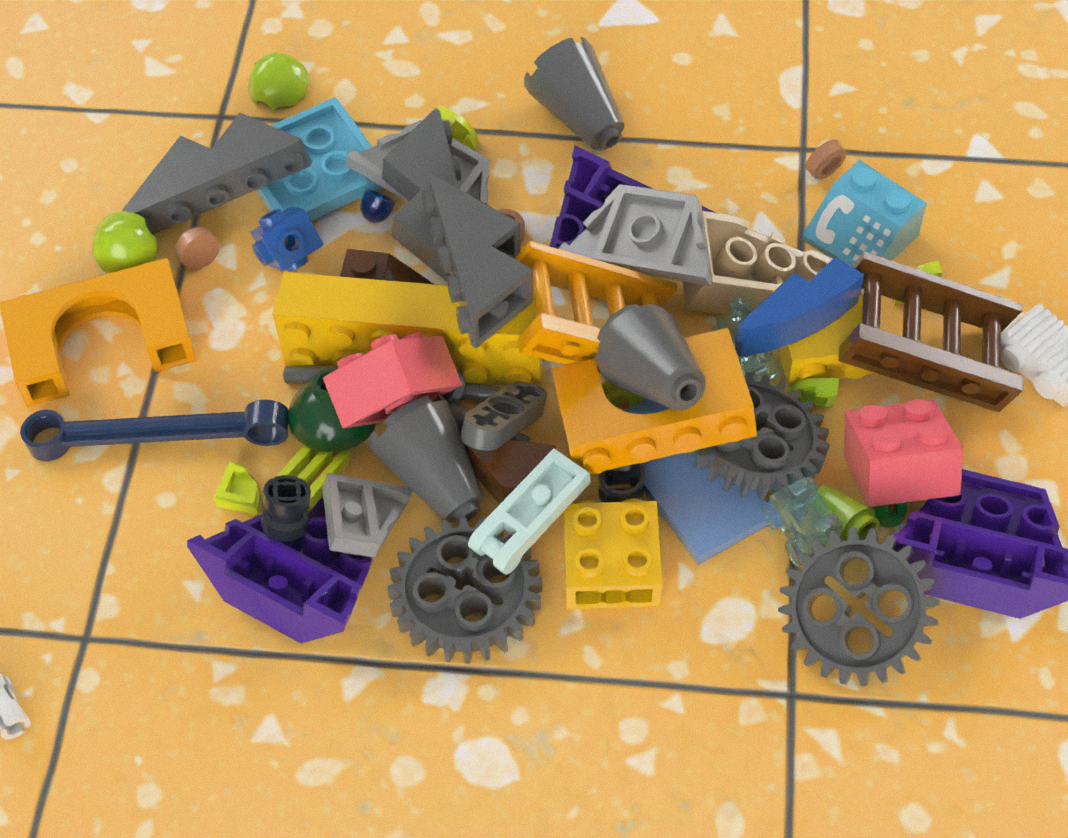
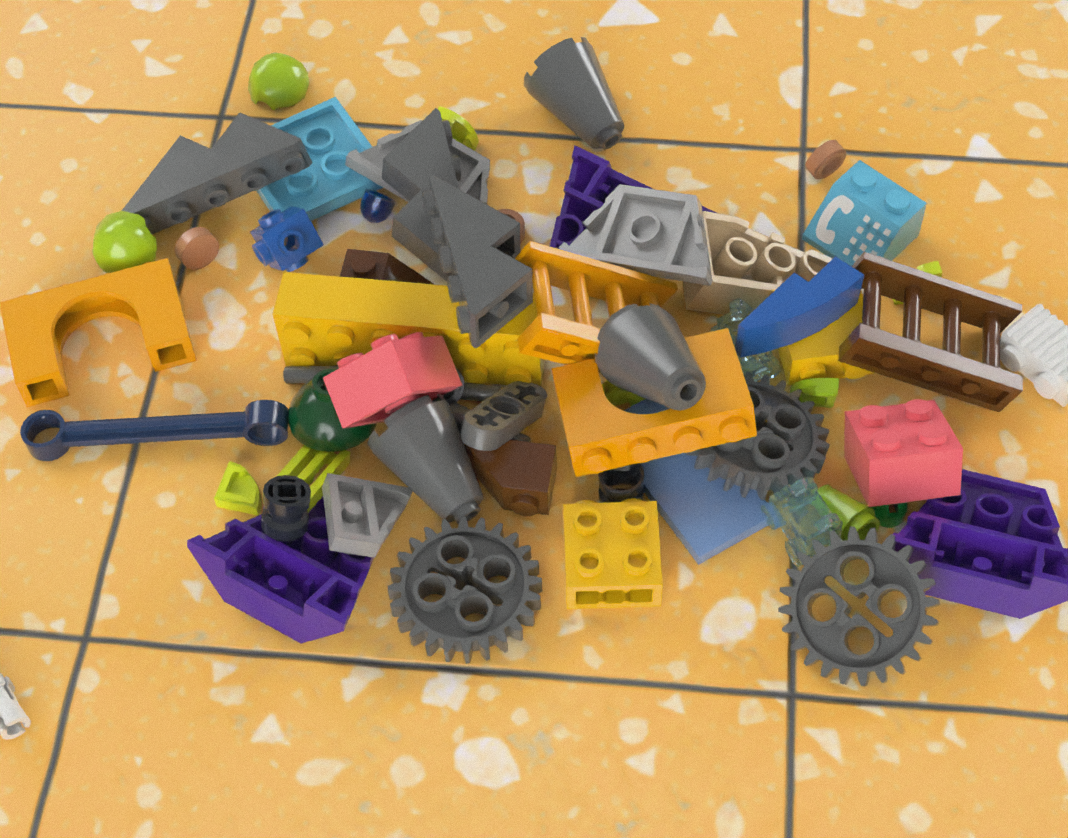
light aqua plate [468,448,591,574] -> none

